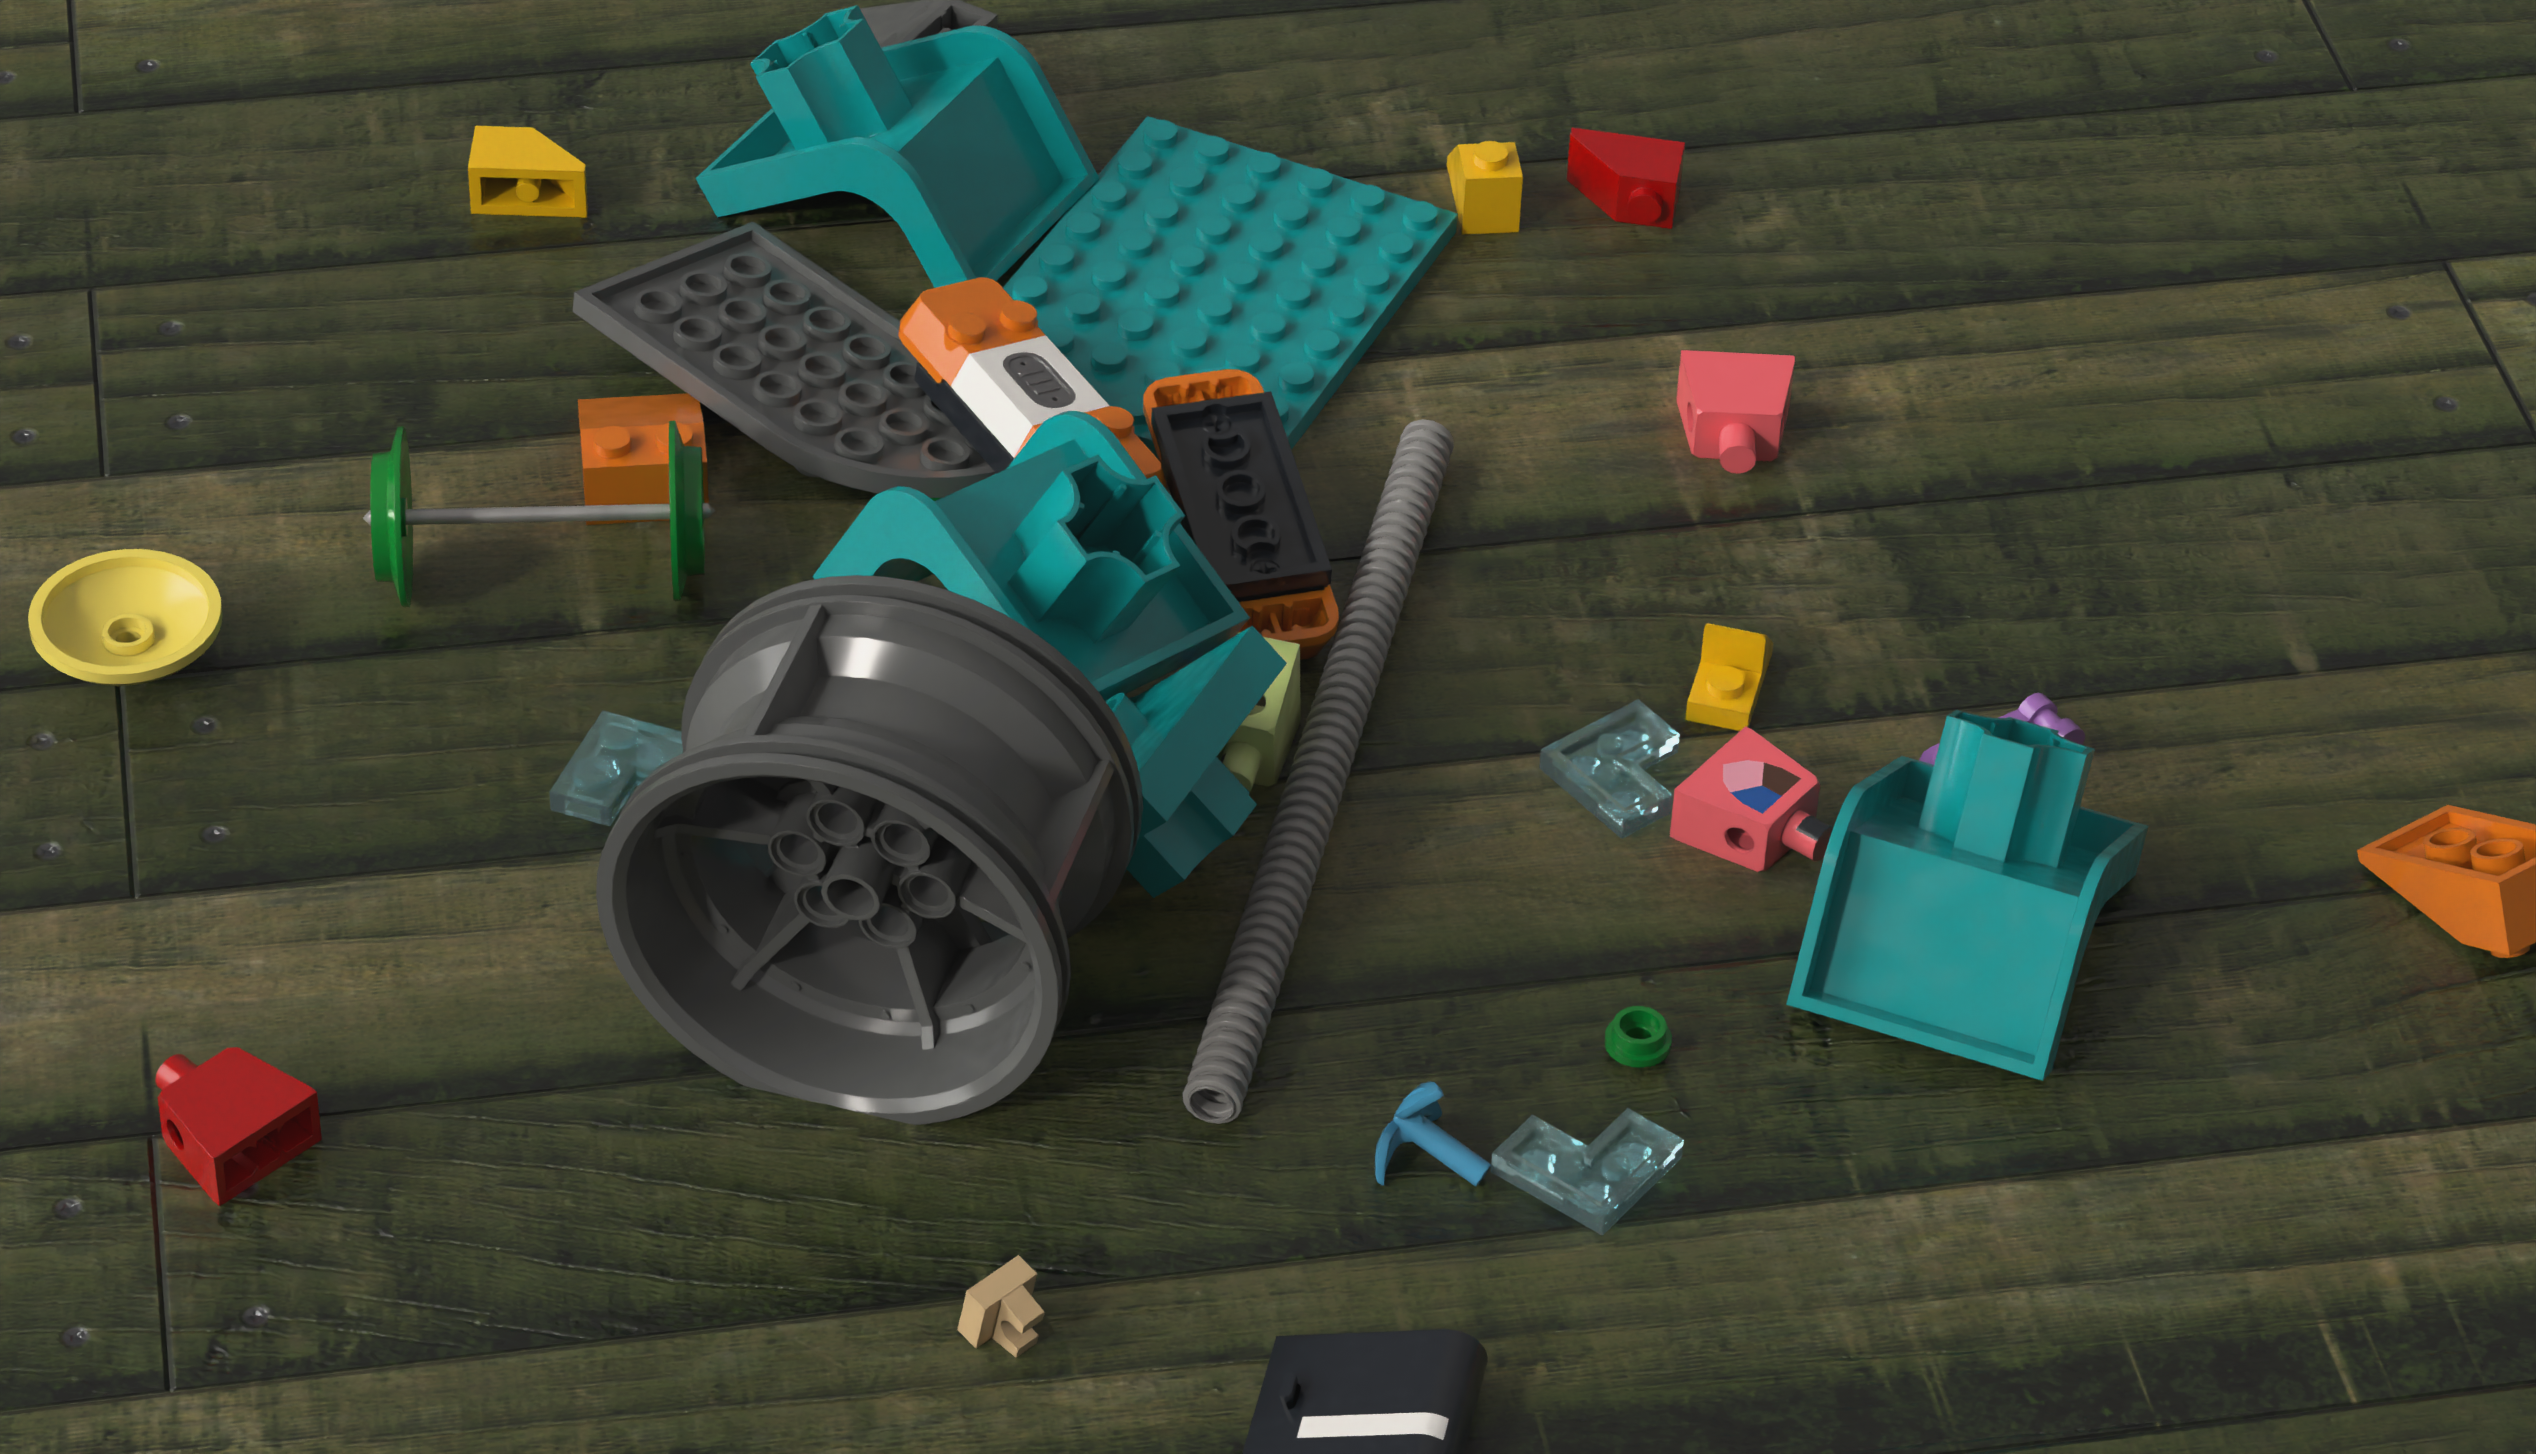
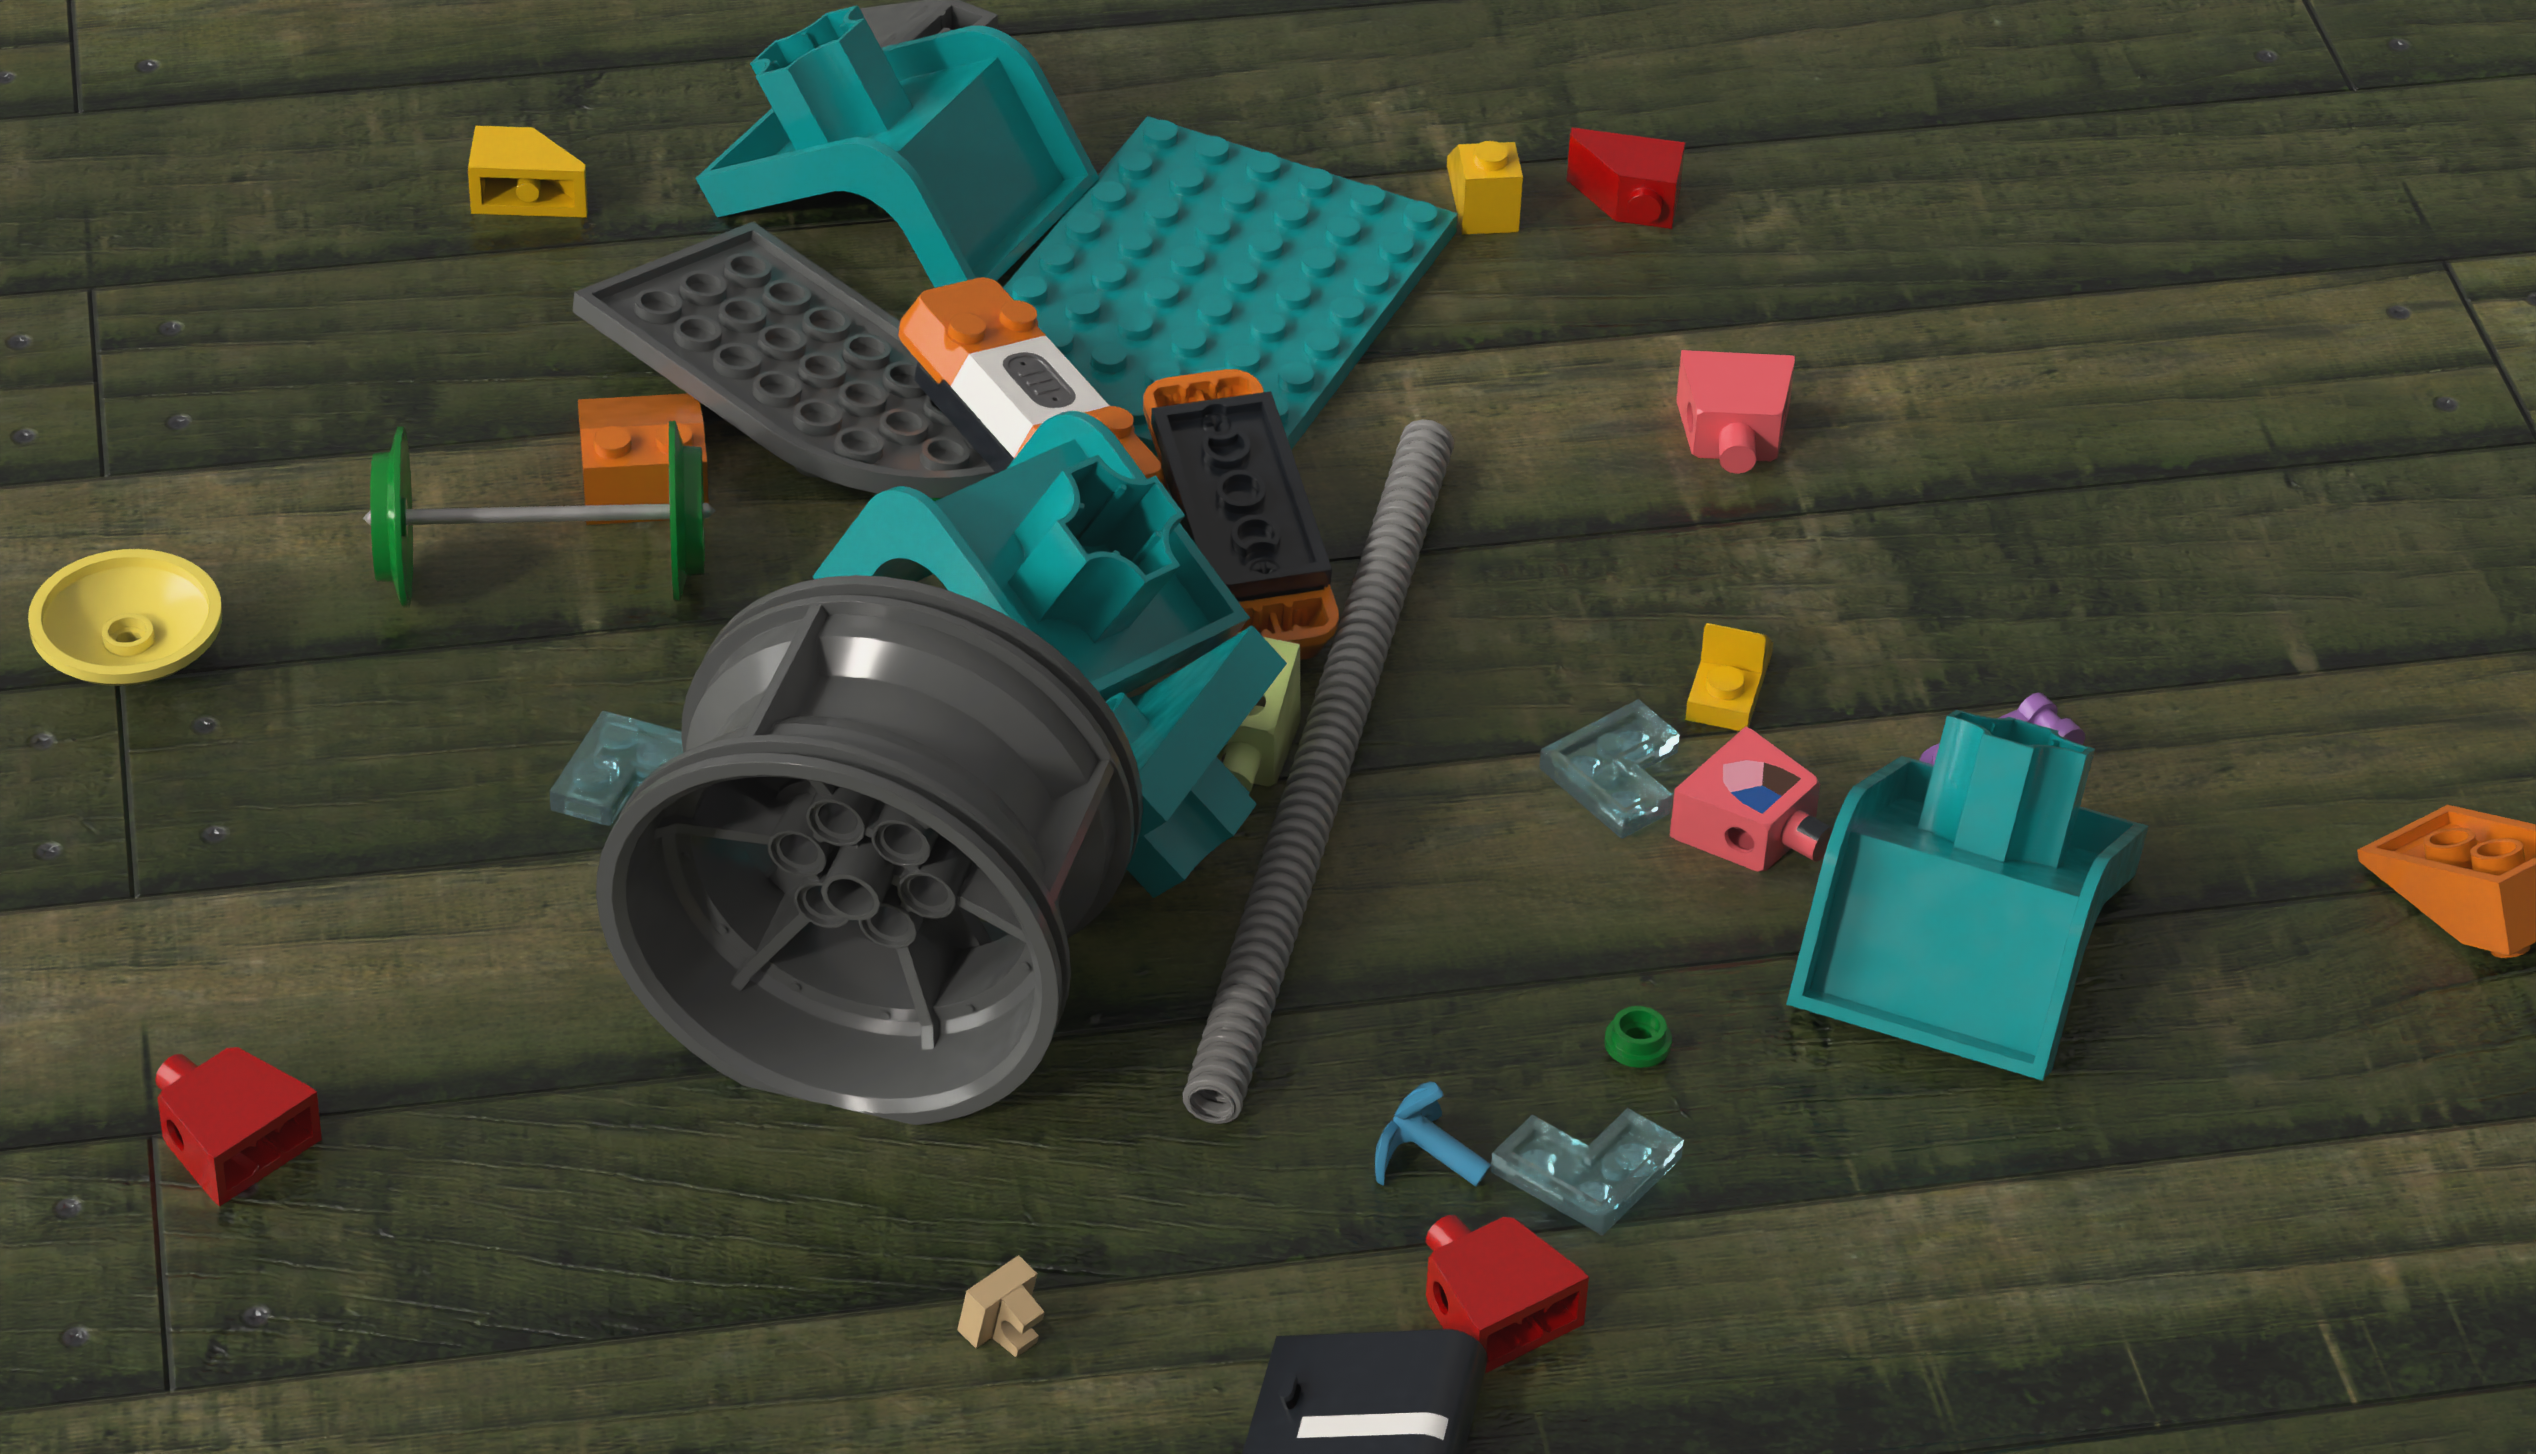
none -> red torso [1426,1215,1589,1373]

